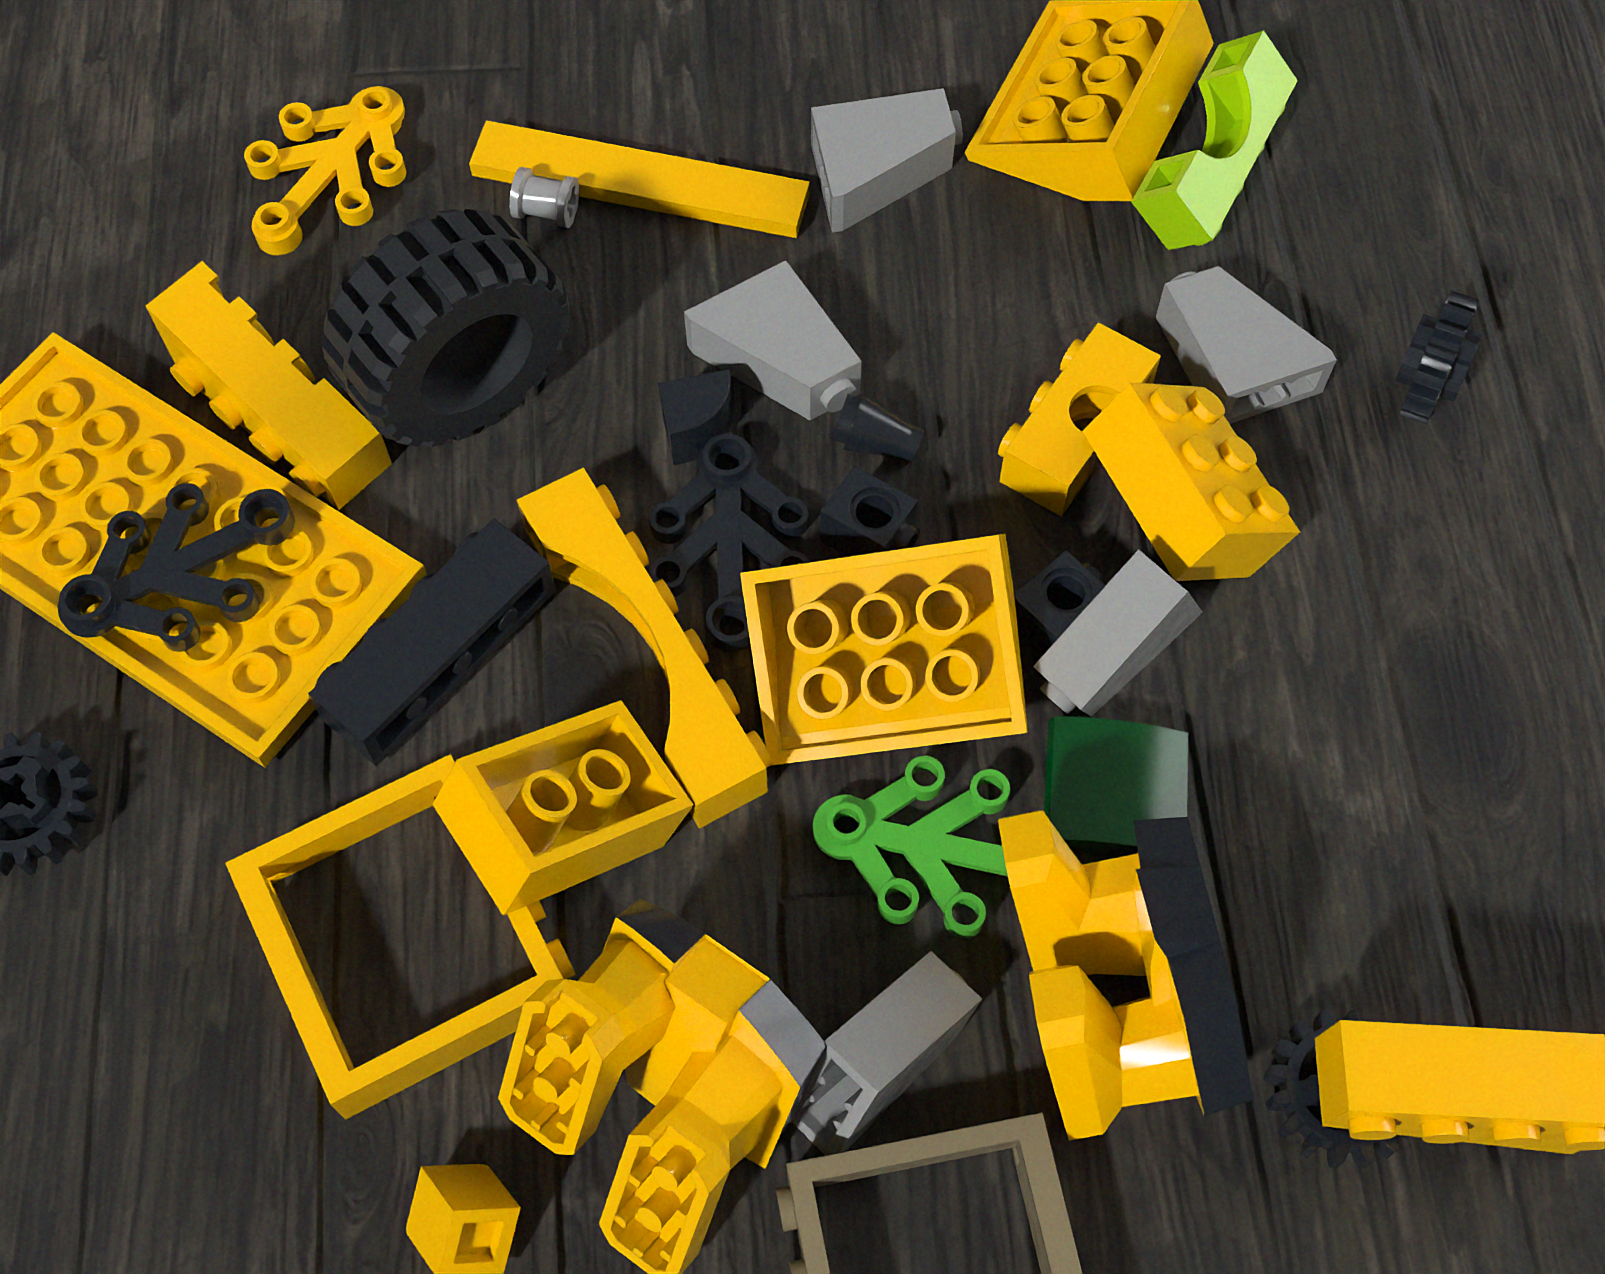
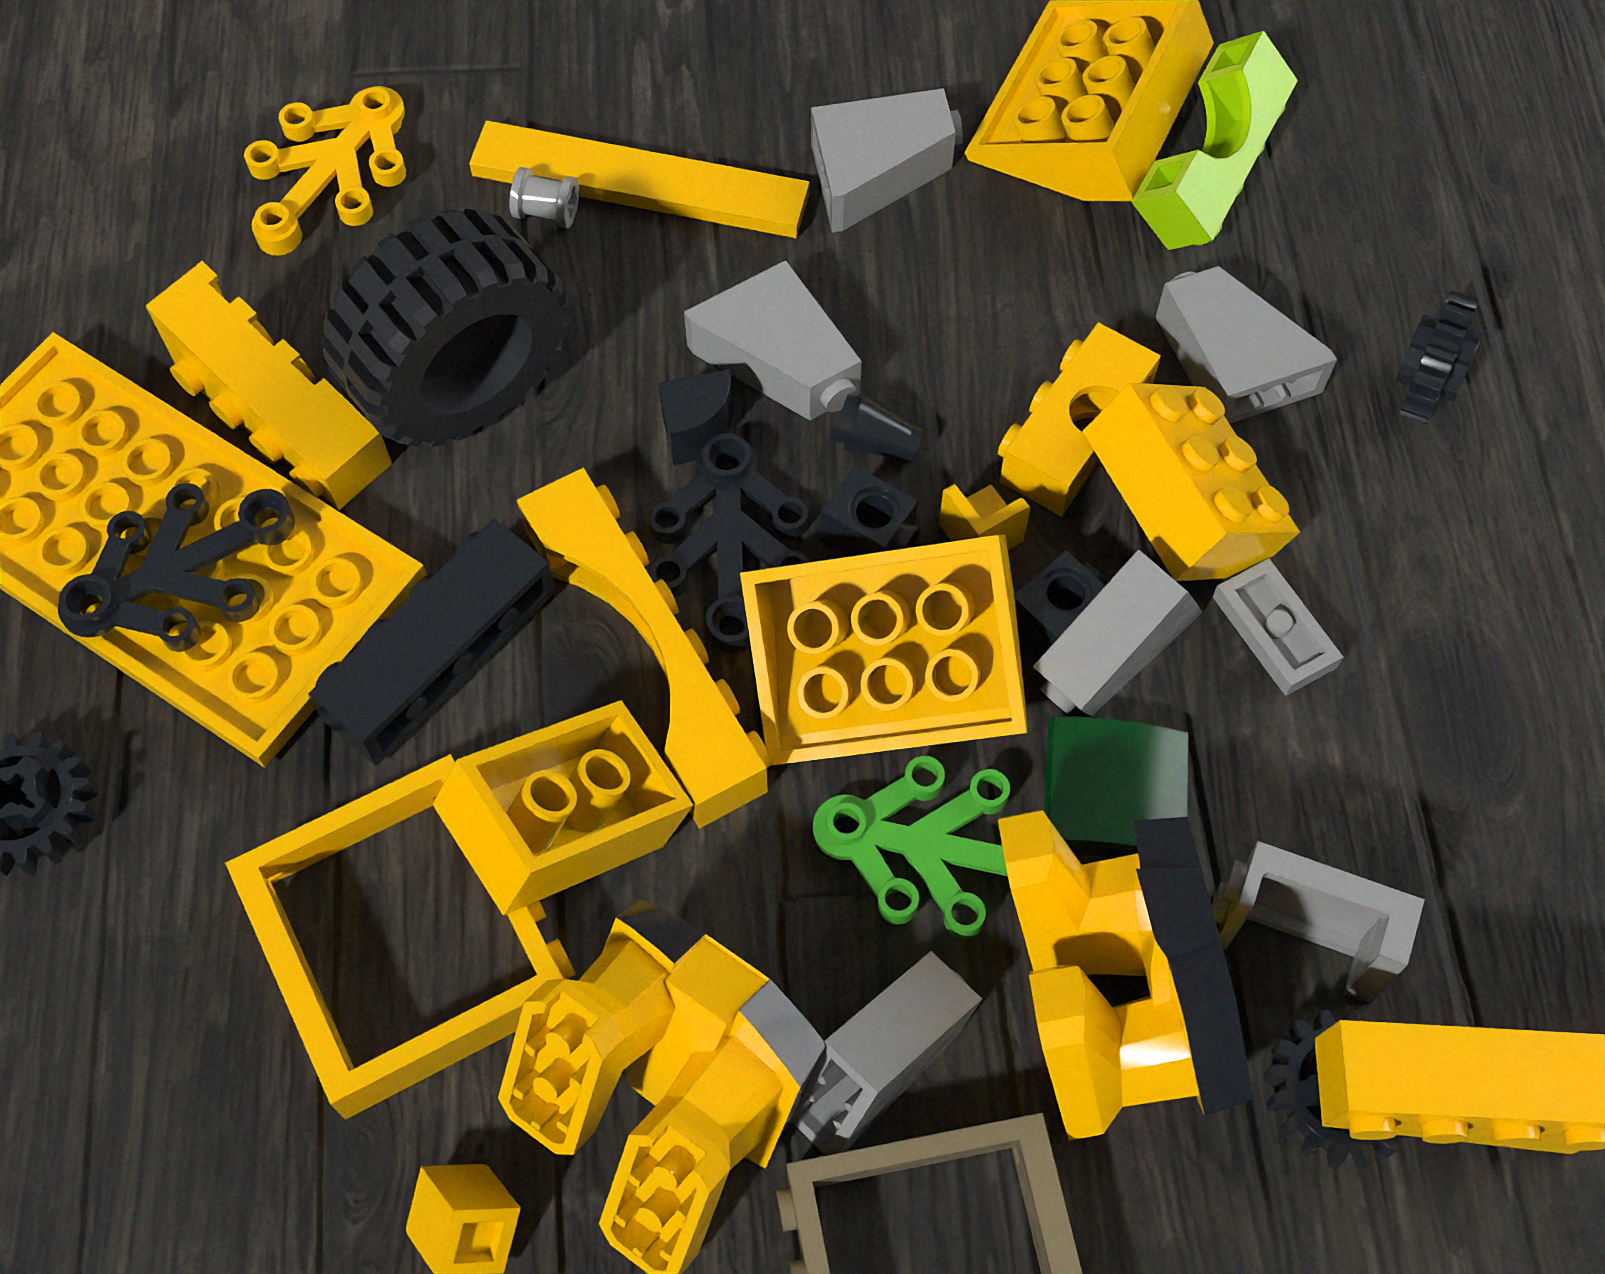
none -> yellow panel [939,484,1030,550]
none -> light grey panel [1211,841,1425,1003]
none -> light grey plate [1213,558,1343,696]

